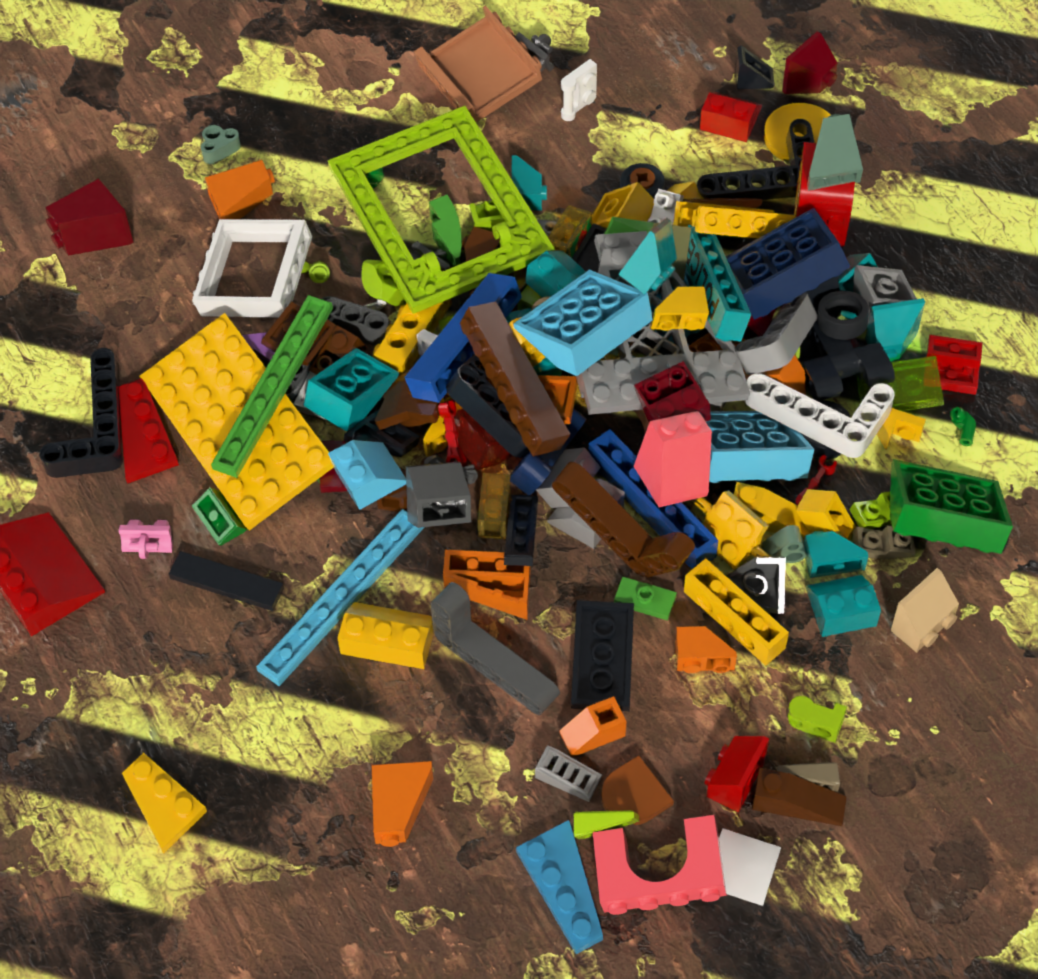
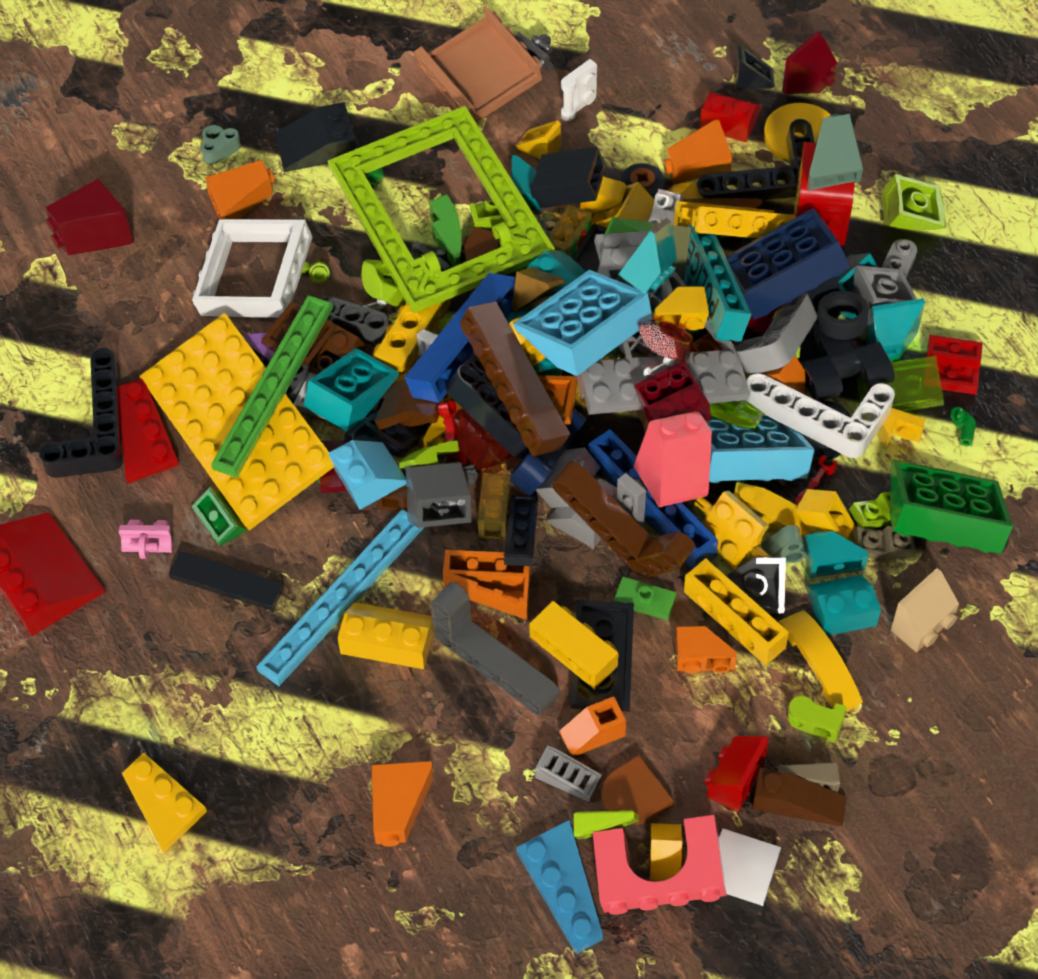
none -> black slope [275,102,356,172]
none -> lime slope [399,440,459,469]
none -> pearl gold slope [512,267,565,312]
none -> yellow slope [516,120,561,160]
none -> yellow brick [529,601,618,689]
none -> black brick [530,146,606,208]
none -> yellow slope [578,177,627,218]
none -> light grey plate [617,473,646,529]
none -> clear red hat [638,319,694,378]
none -> yellow slope [650,823,682,882]
none -> orange slope [663,119,732,184]
none -> clear neon green slope [710,400,765,428]
none -> yellow slope [778,610,863,712]
none -> lime slope [881,174,947,230]
none -> light grey plate [882,239,917,278]

